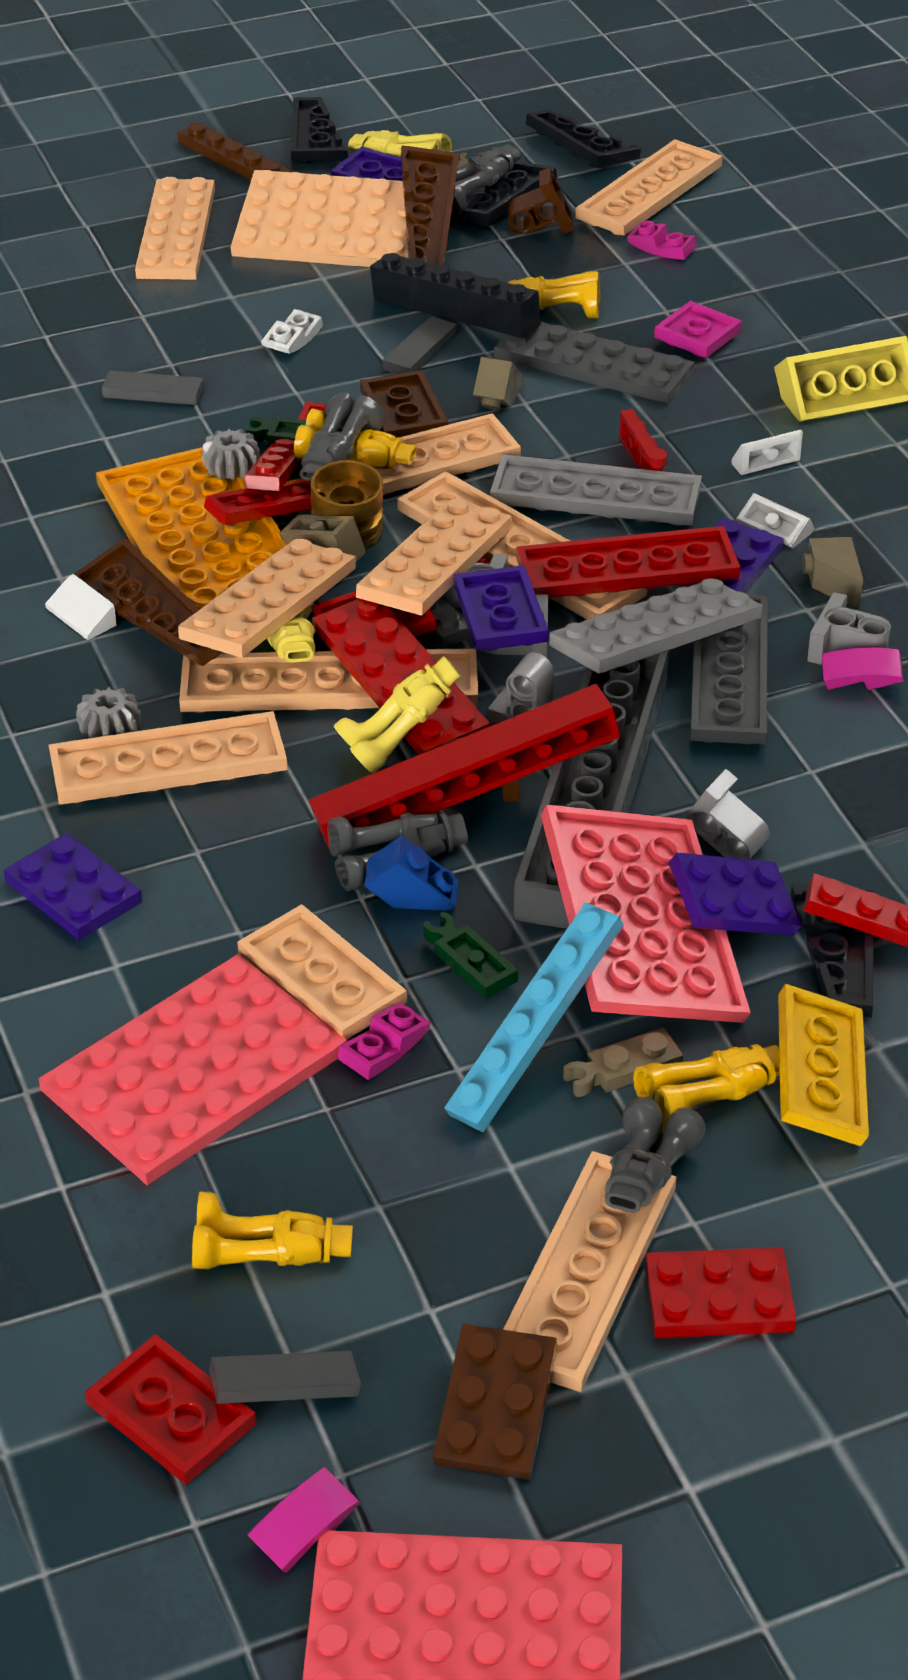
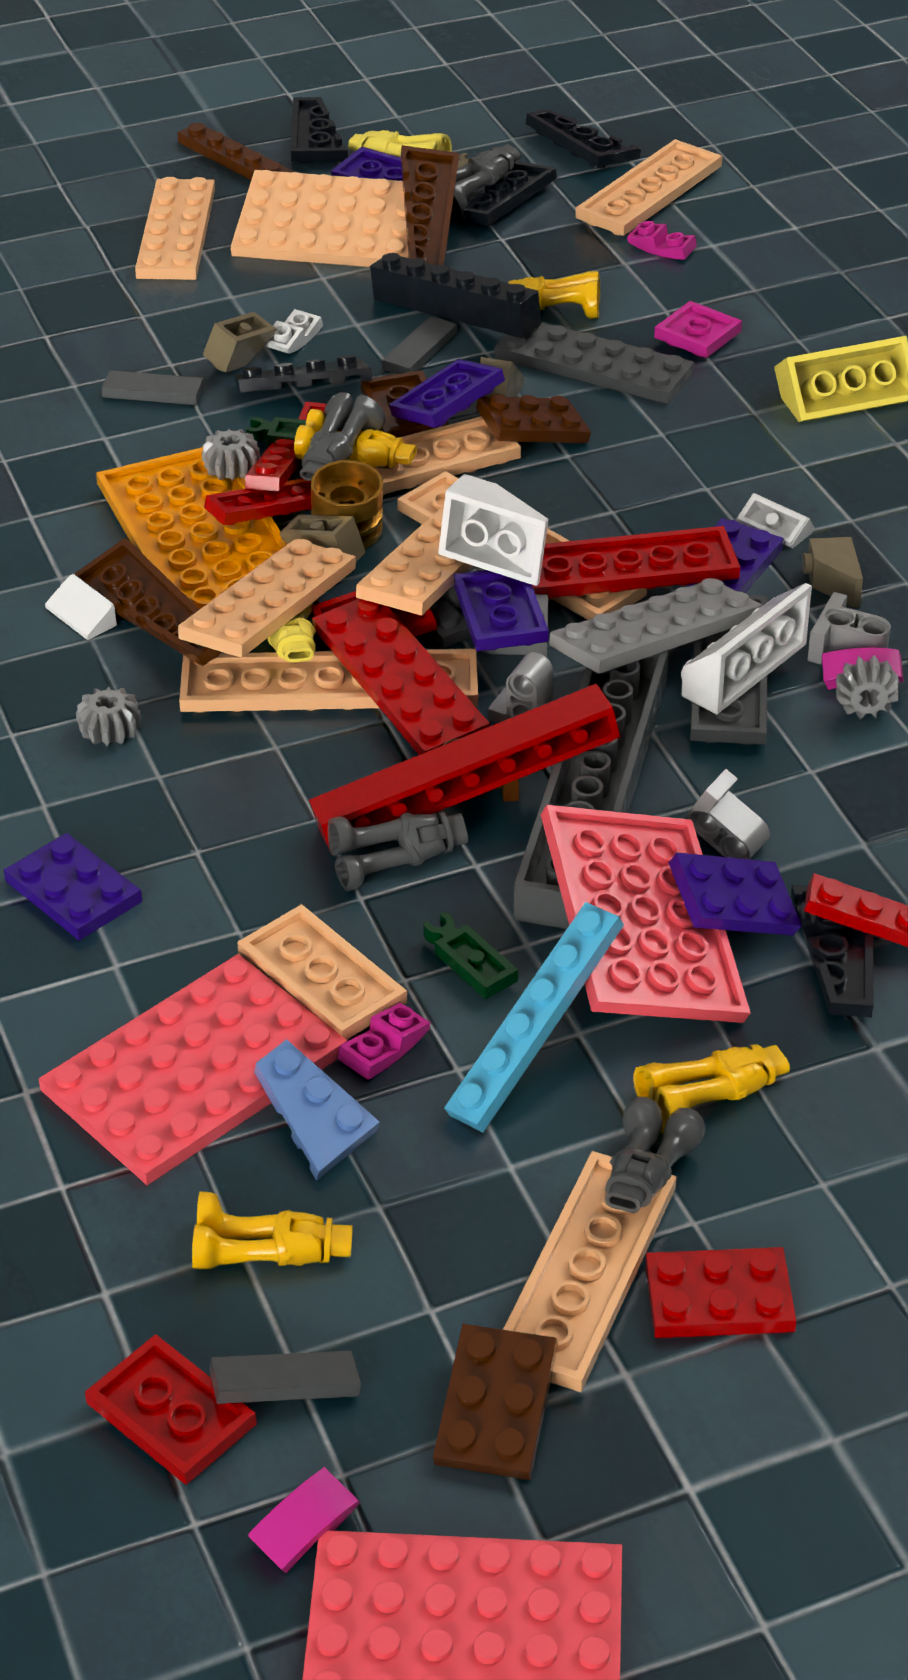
light nougat plate [48,711,288,805] -> none
light yellow piece [334,656,461,774] -> none
blue slope [364,835,459,911] -> none
light grey plate [490,454,702,526] -> none
reddish brown tile [508,167,574,235] -> none
dark tan plate [563,1027,683,1097] -> none
red plate [619,409,668,472] -> none
white slope [731,430,803,475] -> none
yellow plate [778,984,869,1146] -> none
none -> dark tan slope [203,312,277,373]
none -> black wing [235,355,372,392]
none -> medium blue wing [254,1039,380,1181]
none -> dark purple plate [389,359,505,428]
none -> white slope [438,474,549,586]
none -> reddish brown plate [476,394,591,443]
none -> white slope [681,583,812,715]
none -> light grey gear [835,655,900,720]

